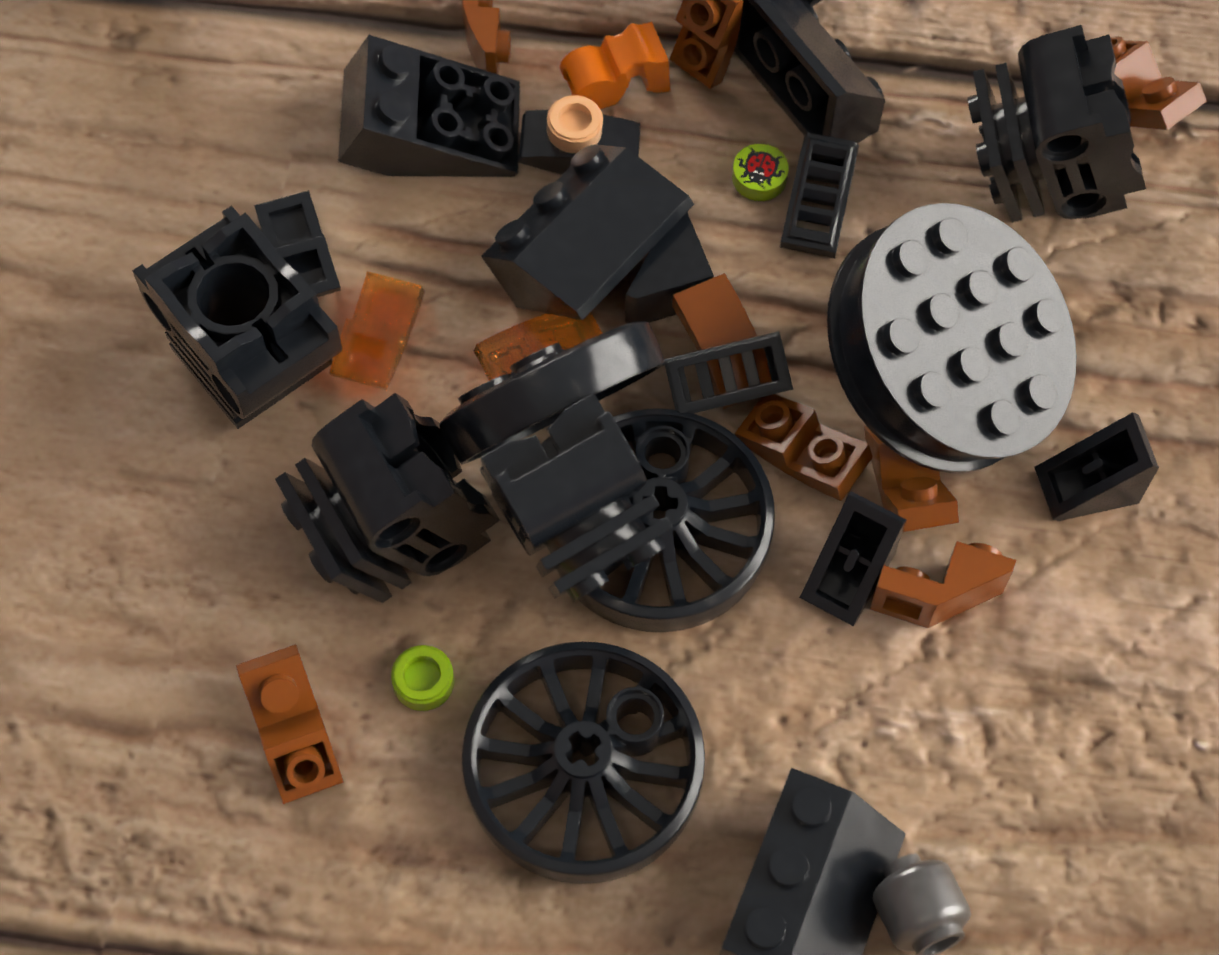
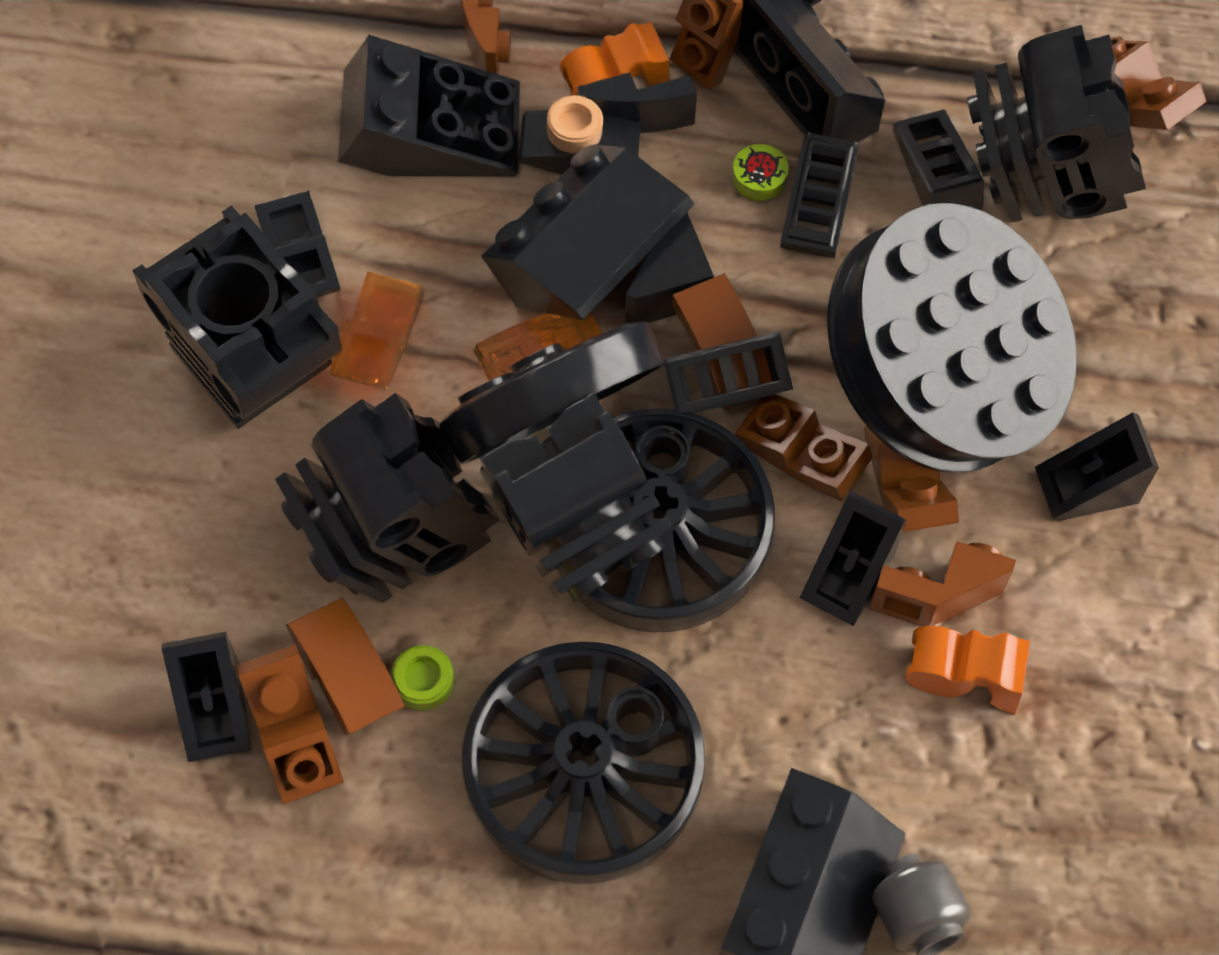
none -> black slope [161,632,251,762]
none -> dark orange slope [286,597,405,735]
none -> black slope [577,72,697,133]
none -> black slope [893,109,984,210]
none -> orange leg [905,626,1030,715]

